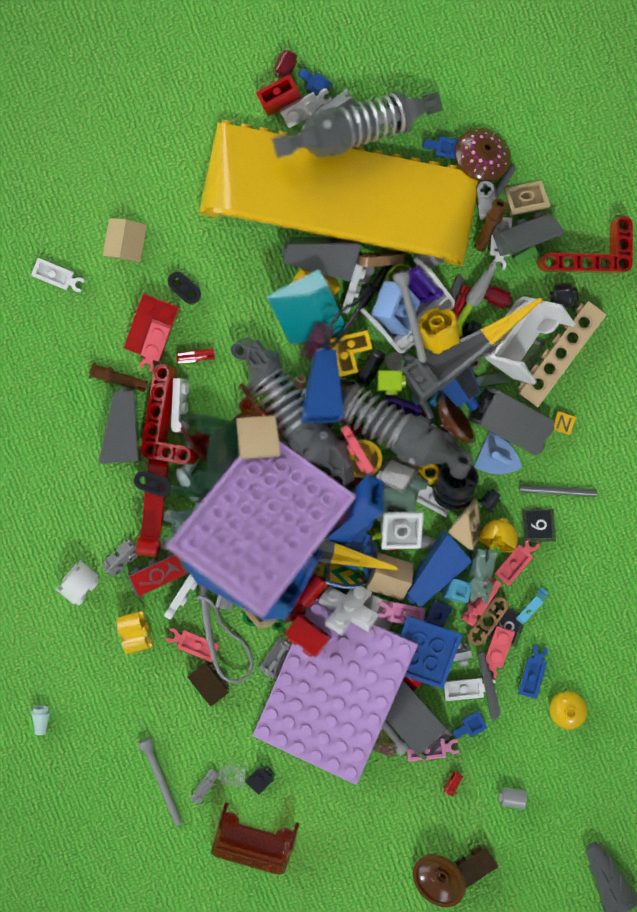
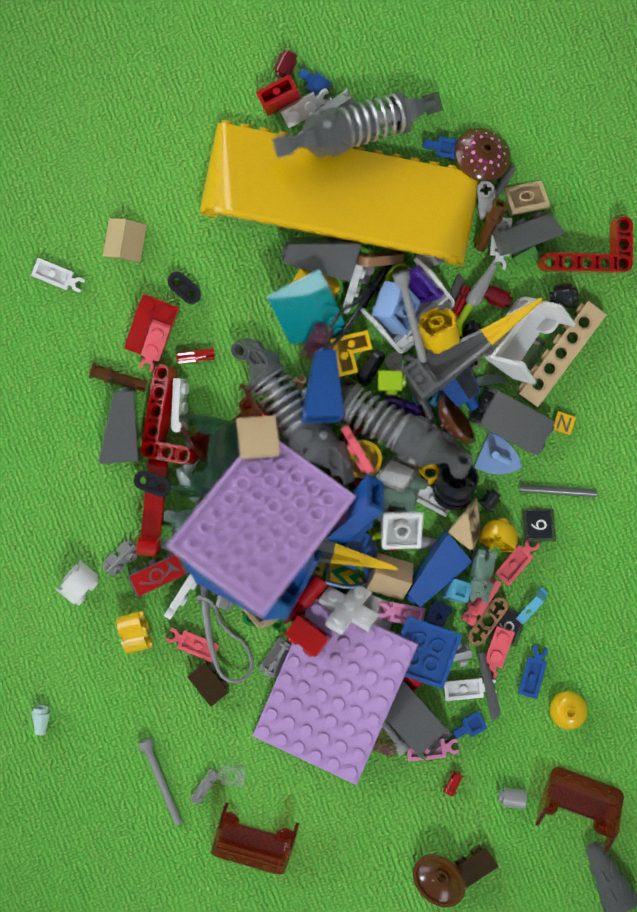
black bracket [245,764,275,795] -> none
none -> clear red windscreen [535,767,624,852]

